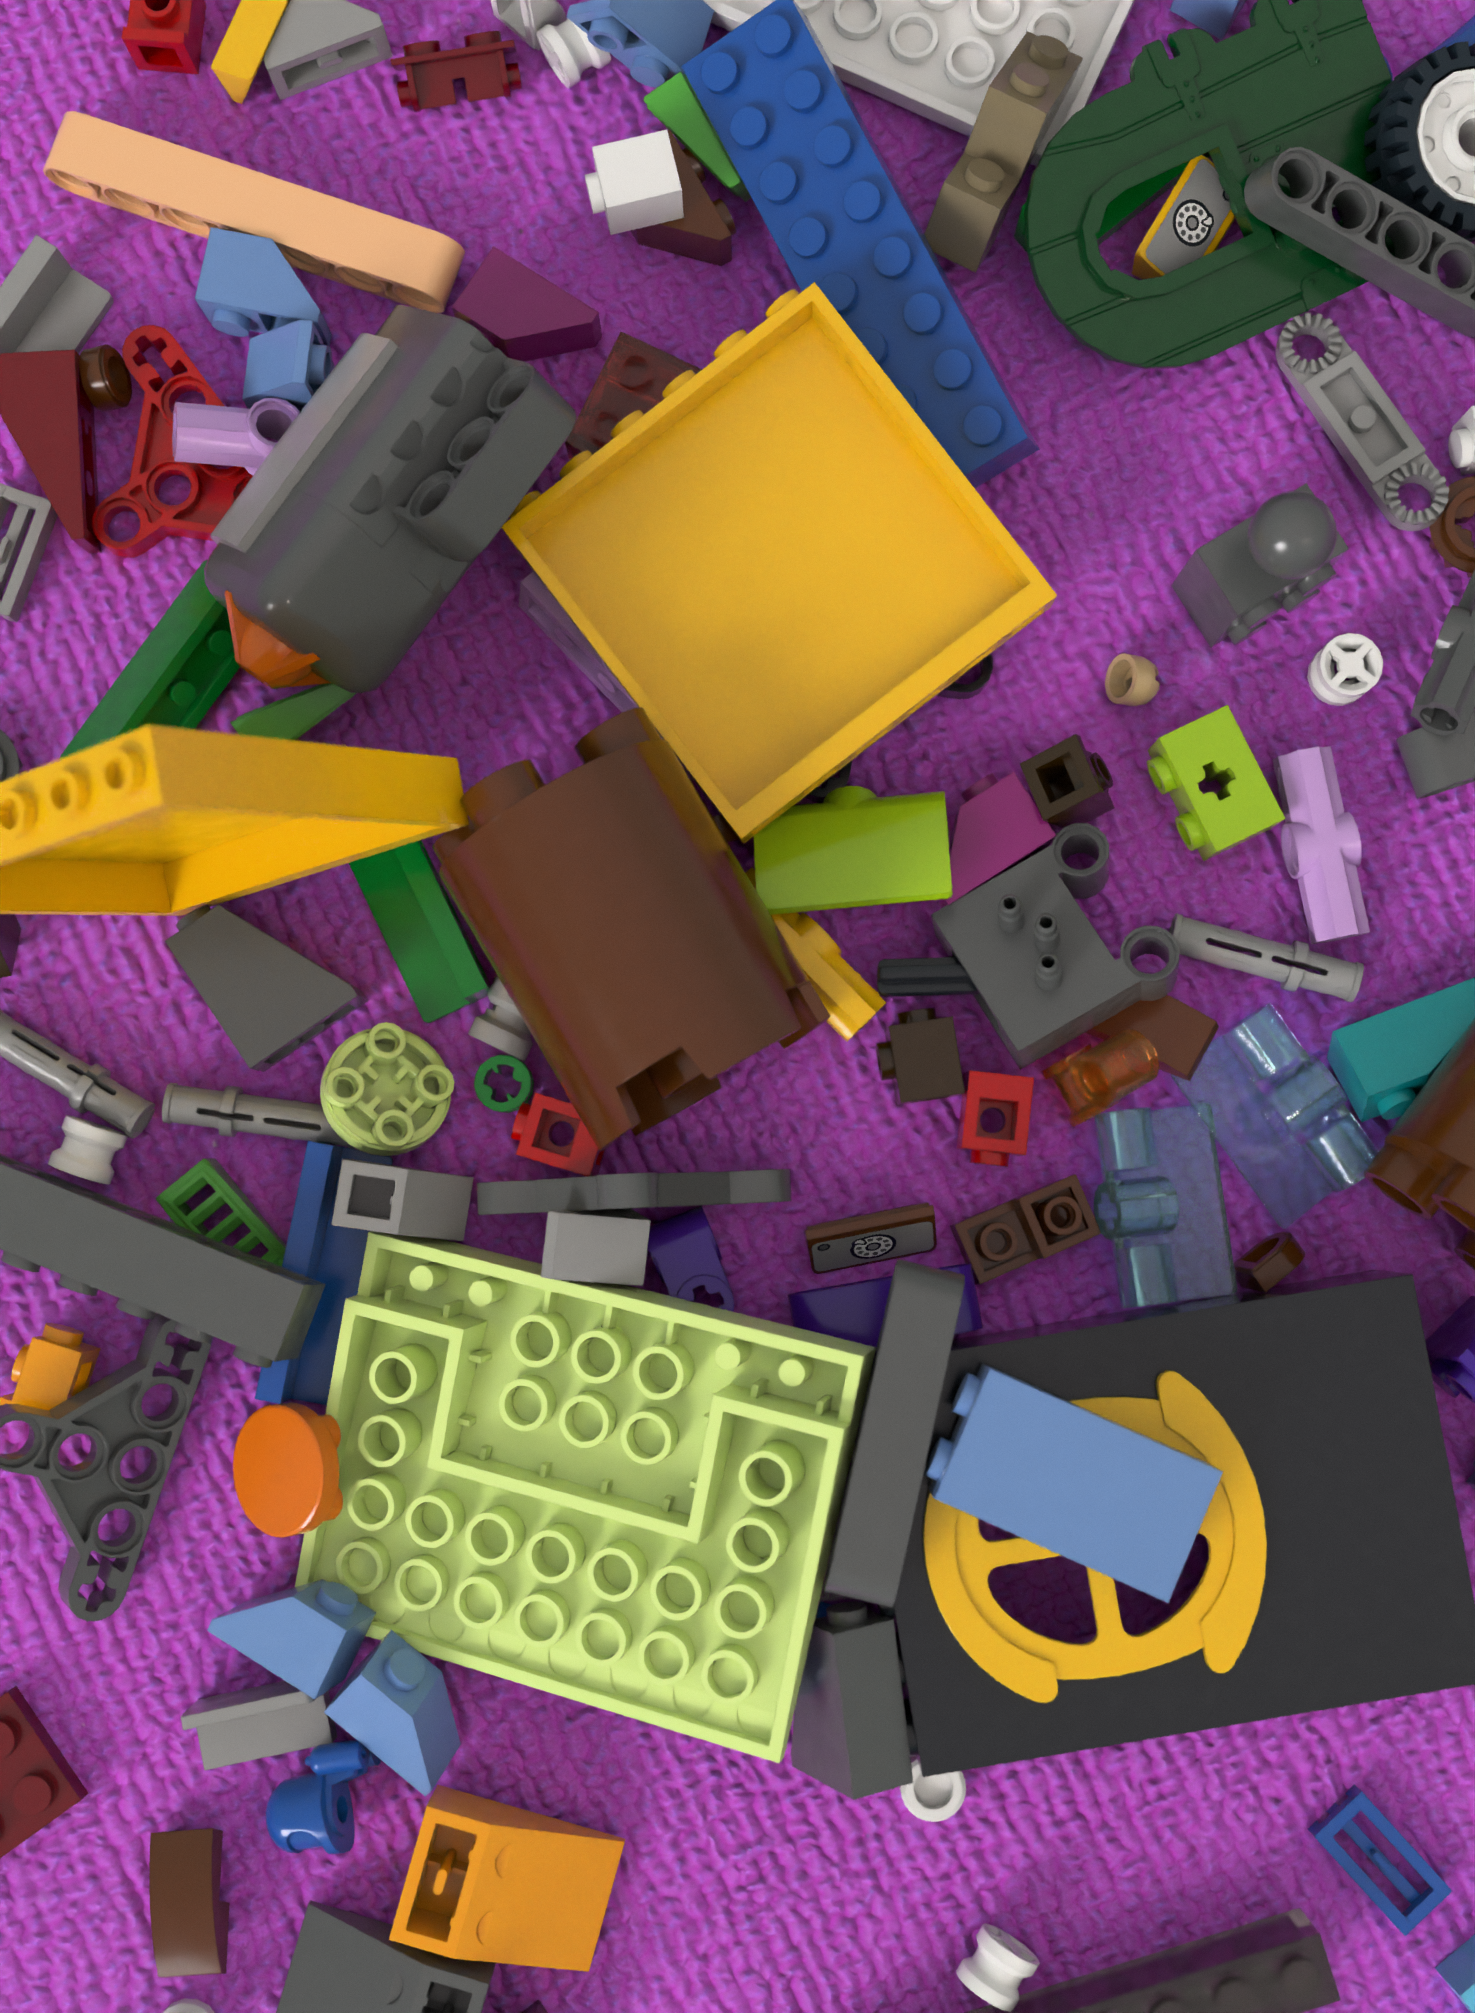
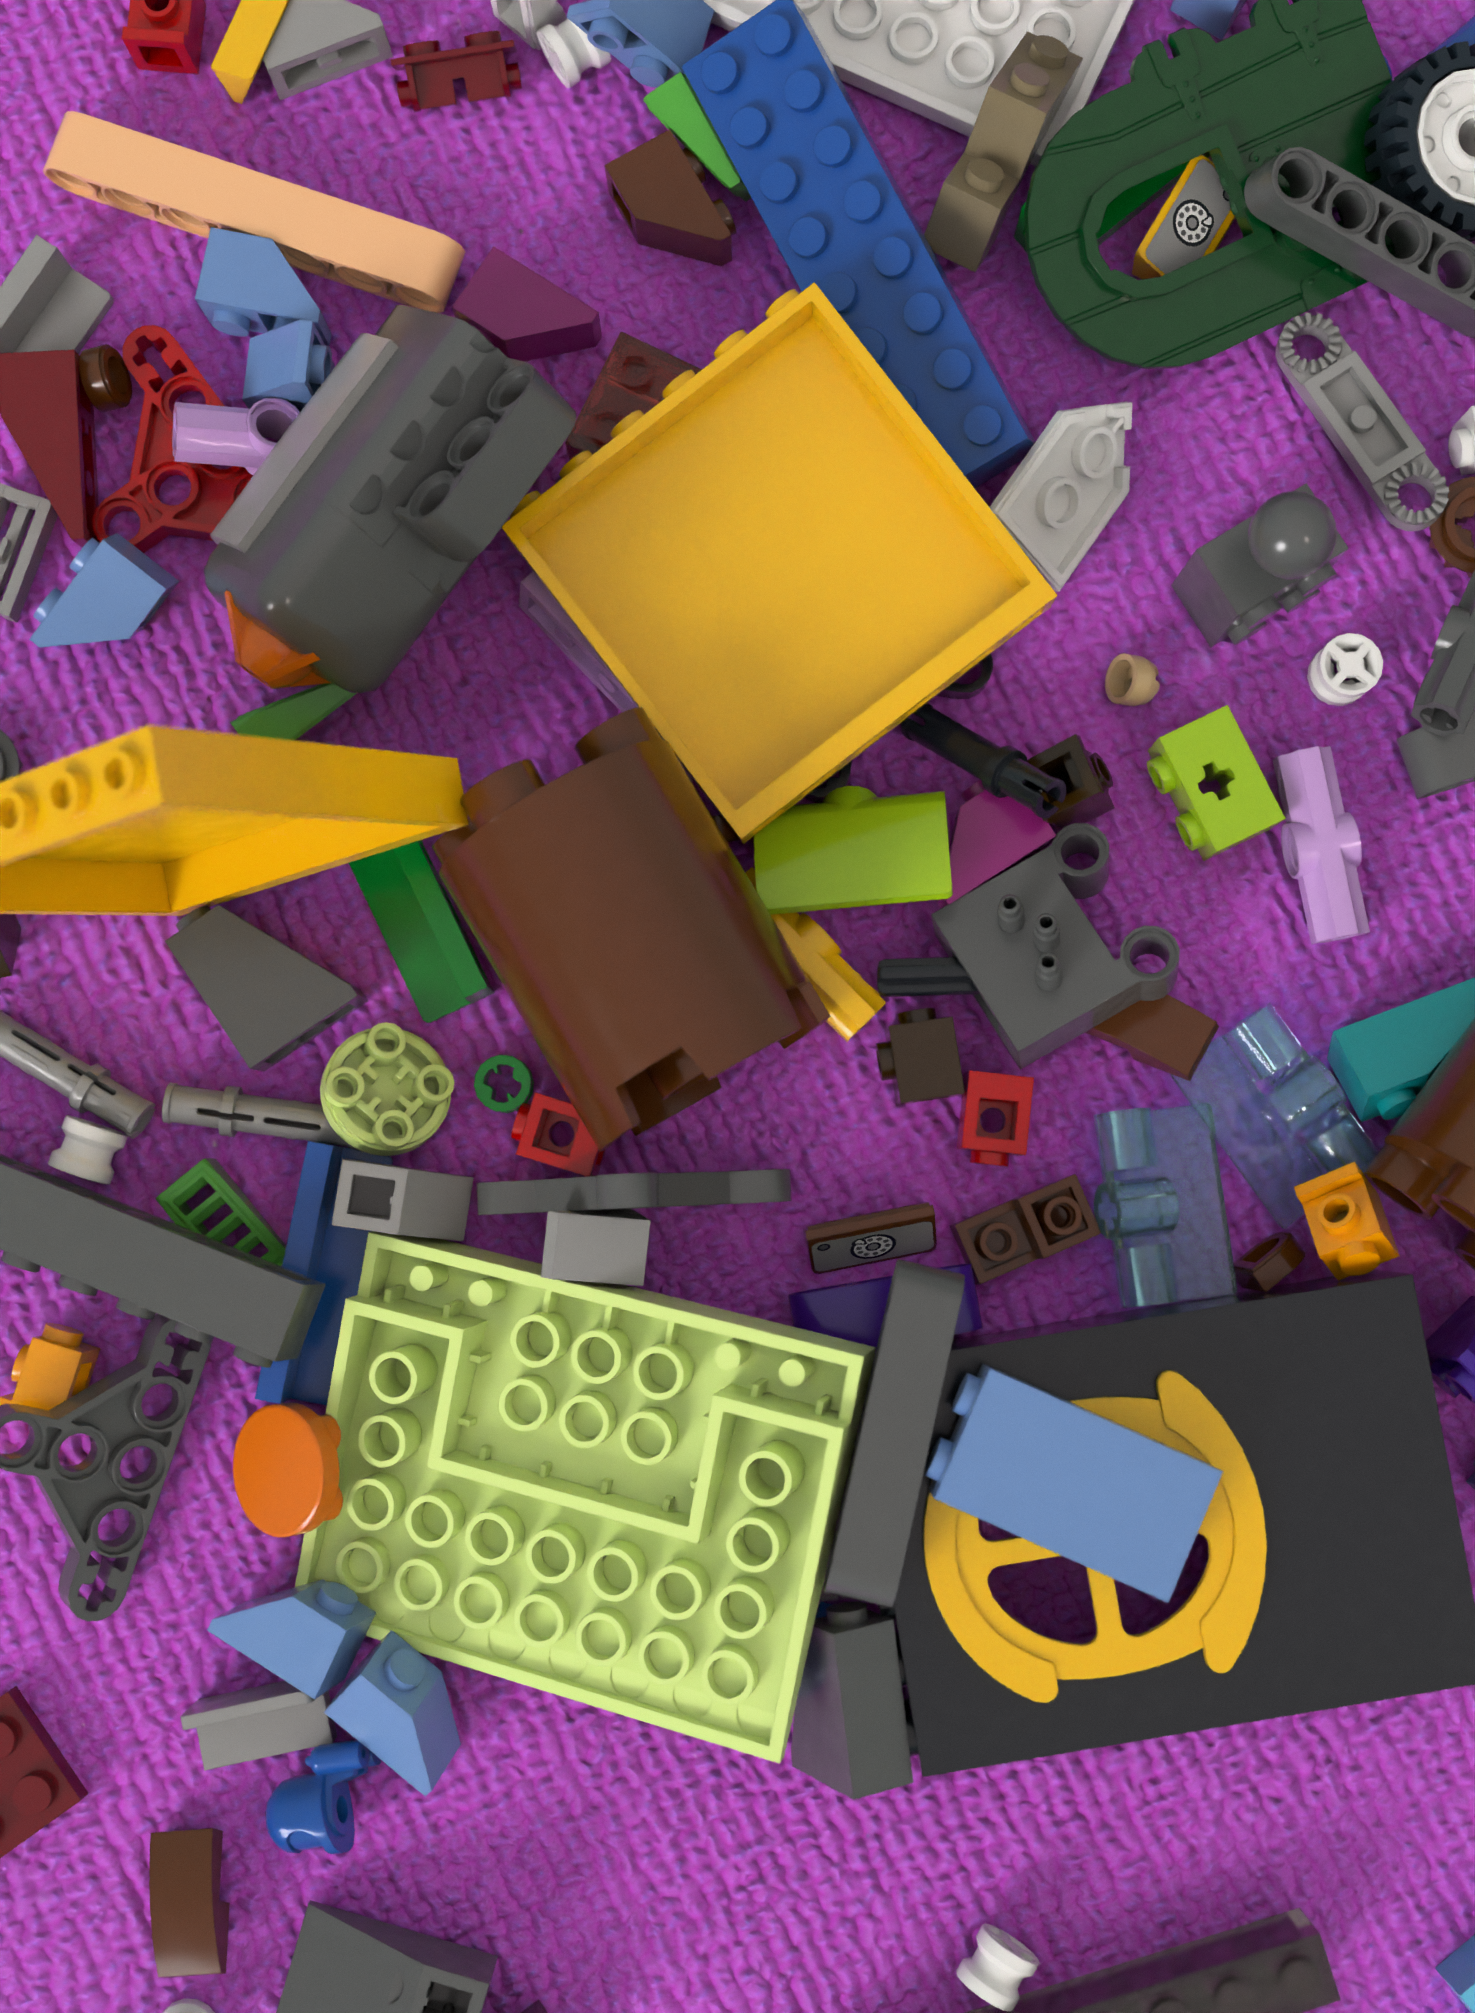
green panel [60,560,240,759] -> none
light orange slope [389,1785,625,1972] -> none
light grey wheel [468,977,533,1062] -> none
white brick [584,129,684,235] -> none
dark purple piece [648,1205,735,1312] -> none
white tile [900,1756,966,1822] -> none
clear orange piece [1040,1029,1159,1127] -> none
light grey pin [1169,913,1364,1002] -> none
blue tile [1308,1784,1452,1936] -> none
none -> medium blue slope [29,533,179,647]
none -> black pin [901,703,1066,818]
none -> white tile [989,401,1132,592]
none -> light orange brick [1294,1161,1400,1281]

